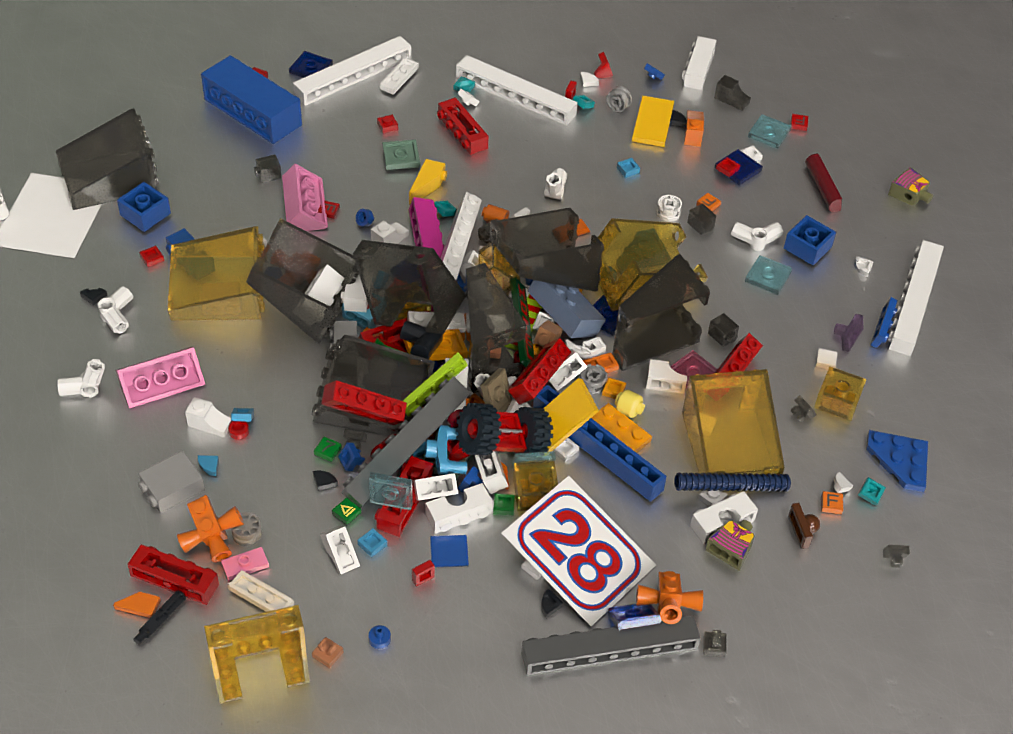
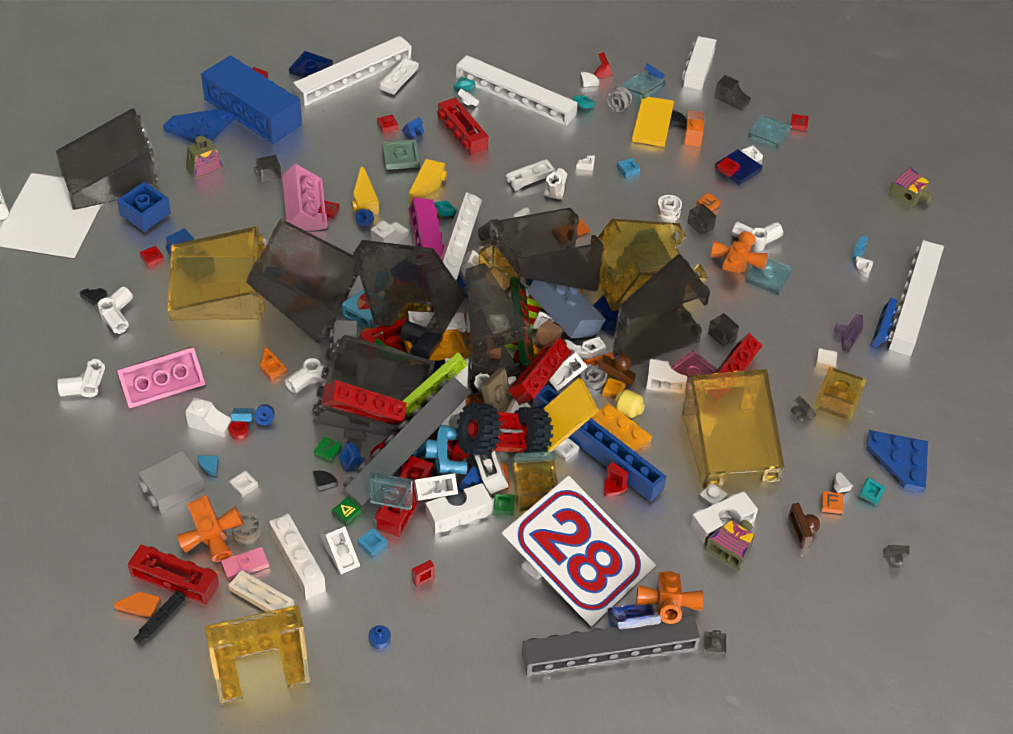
white brick [293,264,345,325] -> none
nougat tile [312,637,344,668] -> none
white arch [340,272,372,313] -> none
blue sticker [430,535,469,567] -> none
dark red tile [447,409,463,428] -> none
orange brick [482,204,510,227] -> none
black tile [541,589,563,619] -> none
red tile [565,80,577,100] -> none
dark blue piece [674,472,791,492] -> none
blue brick [784,215,836,265] -> none
dark red brick [805,153,842,212] -> none
none -> blue plate [163,109,234,143]
none -> olive torso [186,136,224,178]
none -> white tile [229,470,258,498]
none -> blue tile [254,404,275,425]
none -> orange tile [260,346,287,381]
none -> white brick [269,513,326,599]
none -> white piece [285,358,342,393]
none -> yellow slope [351,167,379,215]
none -> blue tile [402,117,424,140]
none -> white plate [505,159,555,191]
none -> white tile [576,155,595,171]
none -> reddish brown tile [598,354,636,386]
none -> red tile [604,462,628,497]
none -> clear light blue tile [620,72,666,99]
none -> orange brick [711,231,768,274]
none -> dark azure tile [852,236,869,260]

